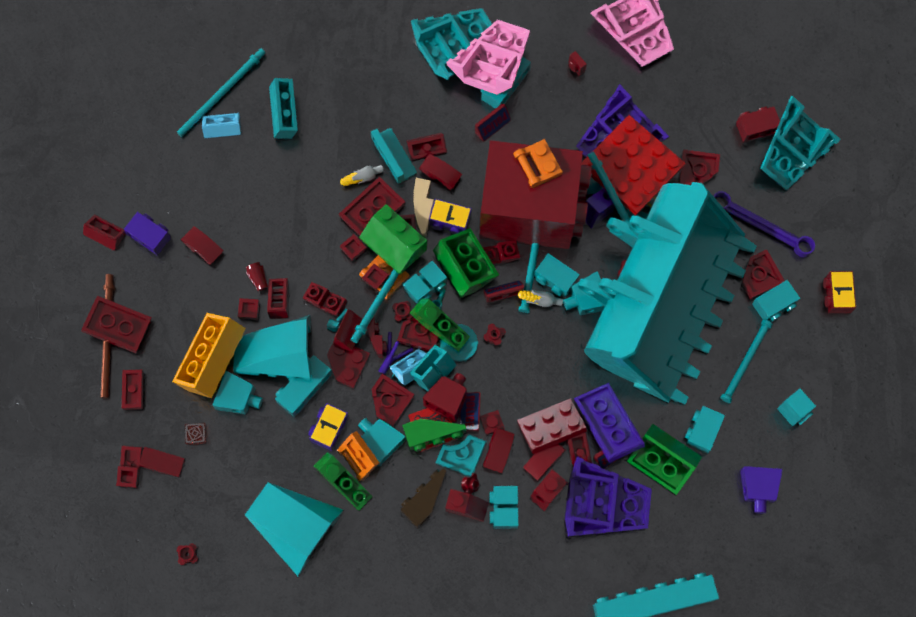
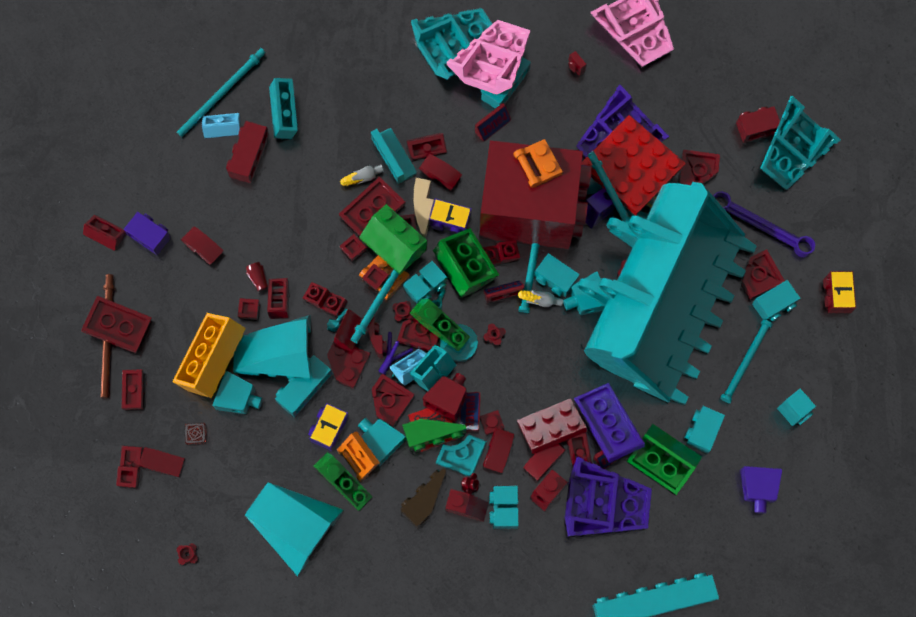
none -> dark red brick [226,121,269,183]

